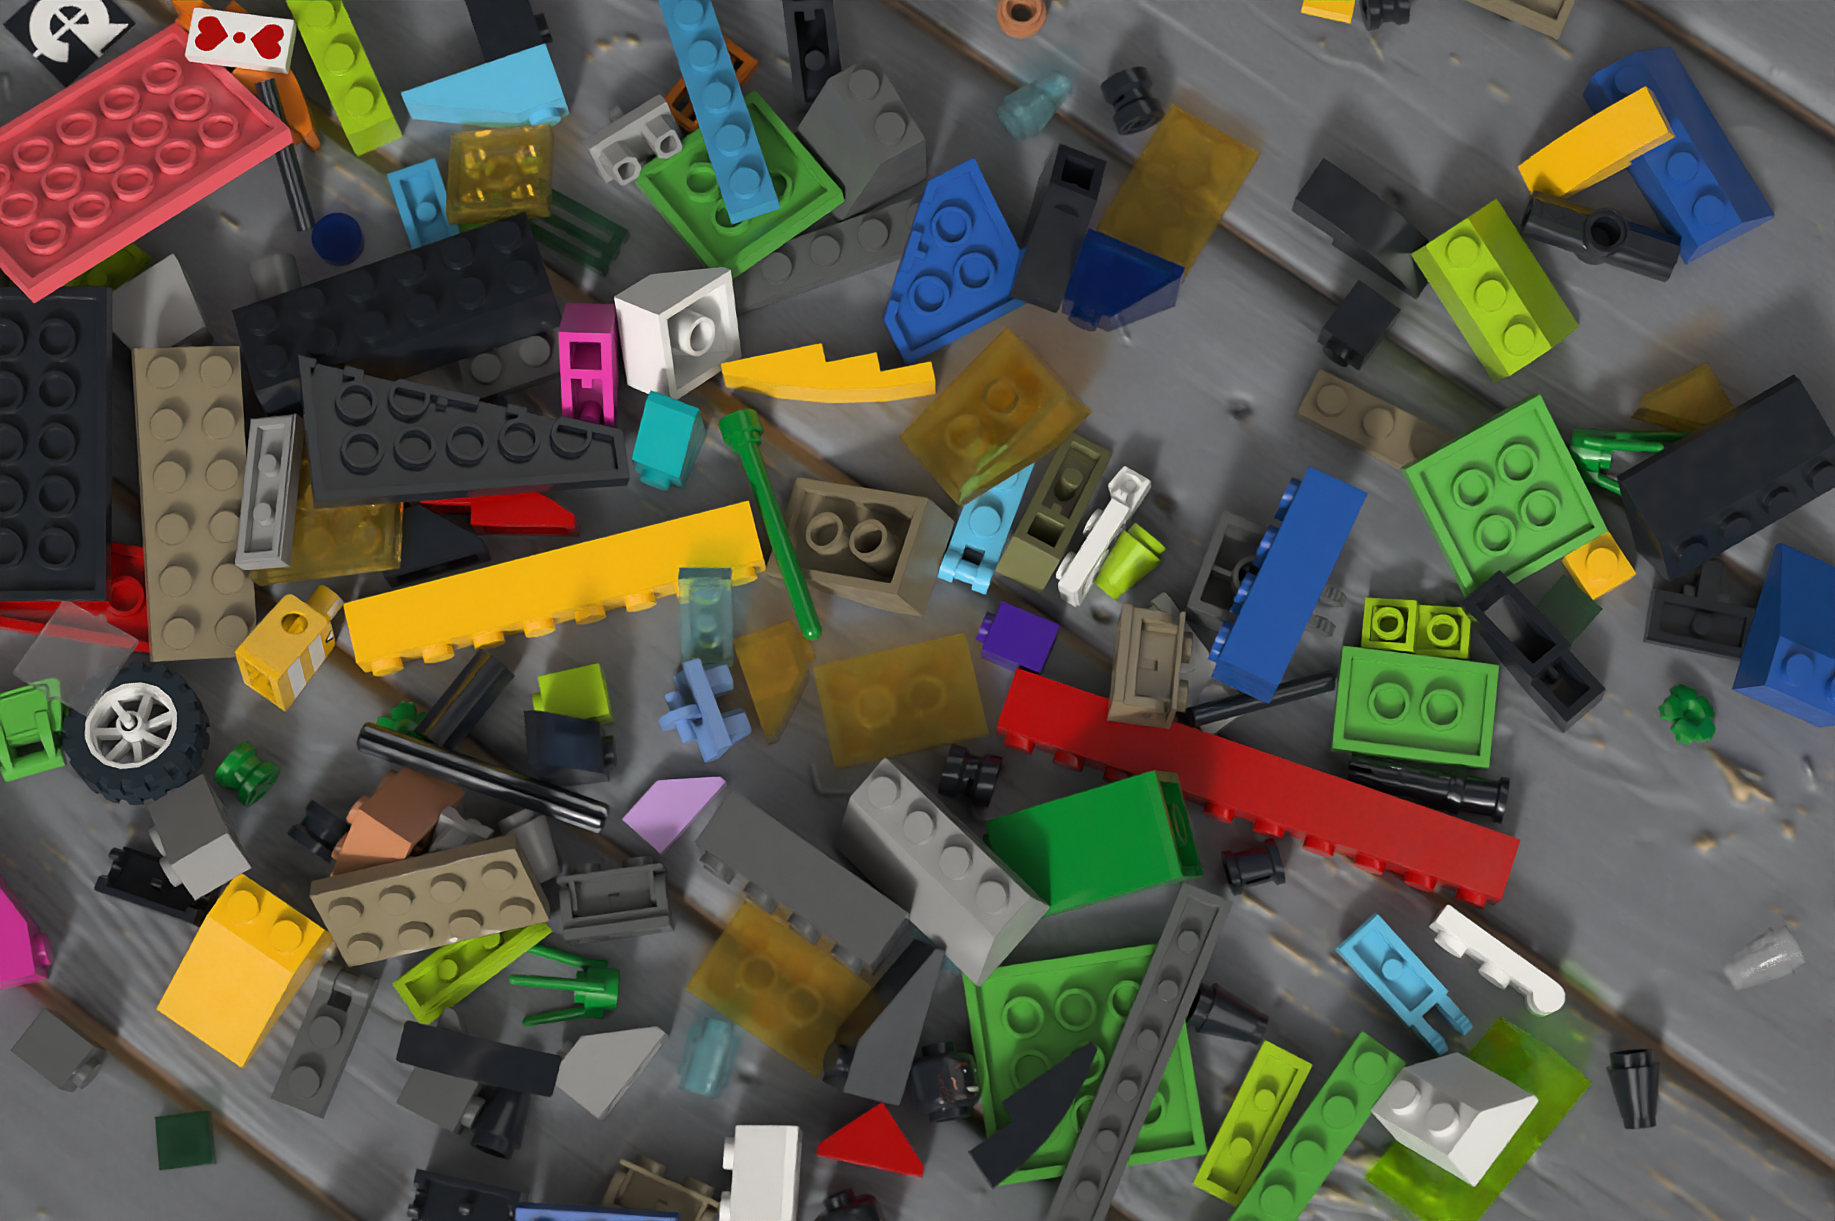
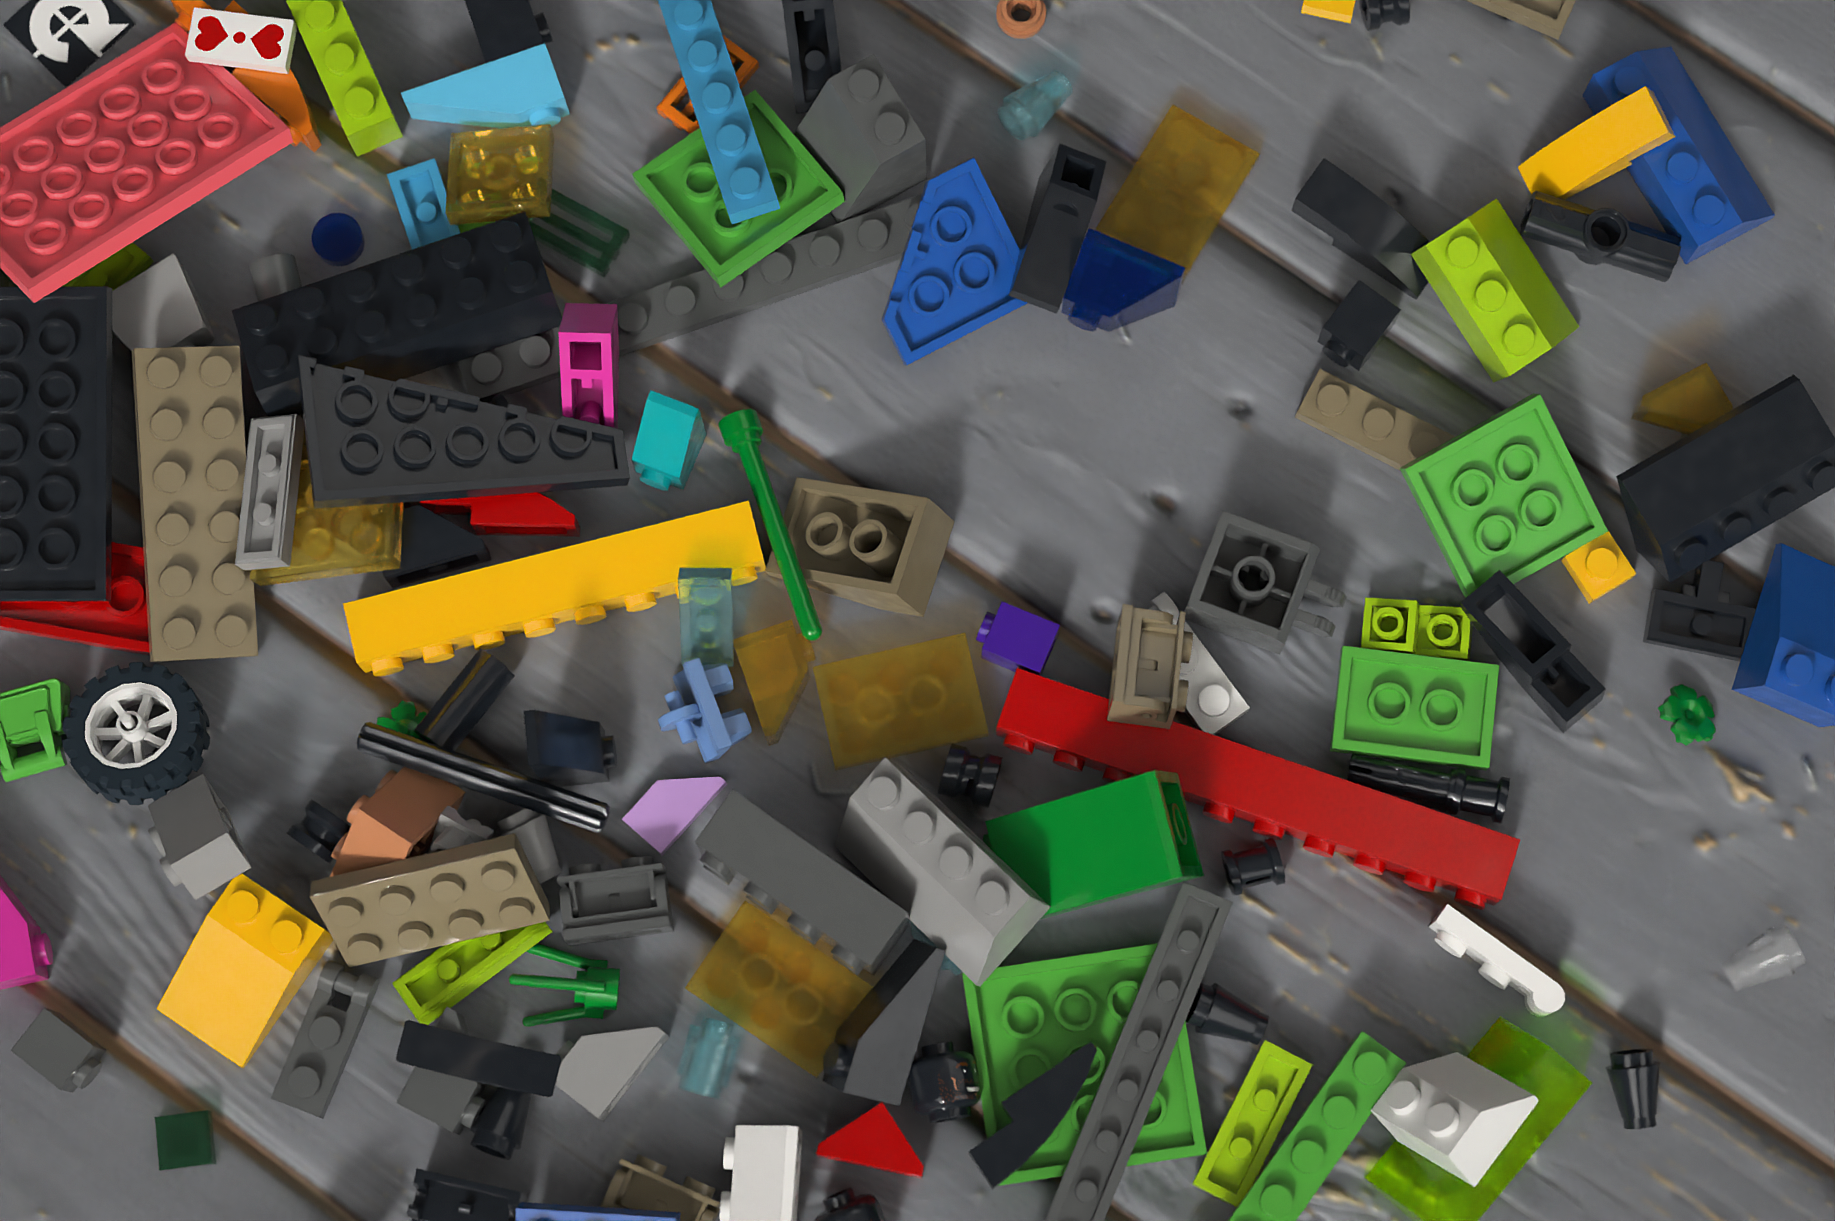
clear piece [12,601,139,717] -> none
black hinge [93,846,222,928] -> none
green wheel [214,741,281,808] -> none
yellow torso [235,584,344,712] -> none
black bar [255,78,317,232] -> none
lime brick [532,663,615,725] -> none
light grey hips [582,94,683,186] -> none
white slope [614,267,742,400] -> none
yellow slope [721,343,936,403] -> none
clear yellow slope [899,327,1092,507] -> none
medium azure plate [937,444,1035,595] -> none
olive slope [995,429,1113,594] -> none
white hinge [1056,466,1151,607] -> none
lime cone [1092,523,1166,601] -> none
black wheel [1100,66,1165,135] -> none
black bar [1186,670,1335,728] -> none
blue brick [1208,466,1368,704] -> none
medium azure hinge [1335,912,1473,1057] -> none
clear green tile [1535,575,1603,644] -> none
green plant [1569,427,1692,495] -> none

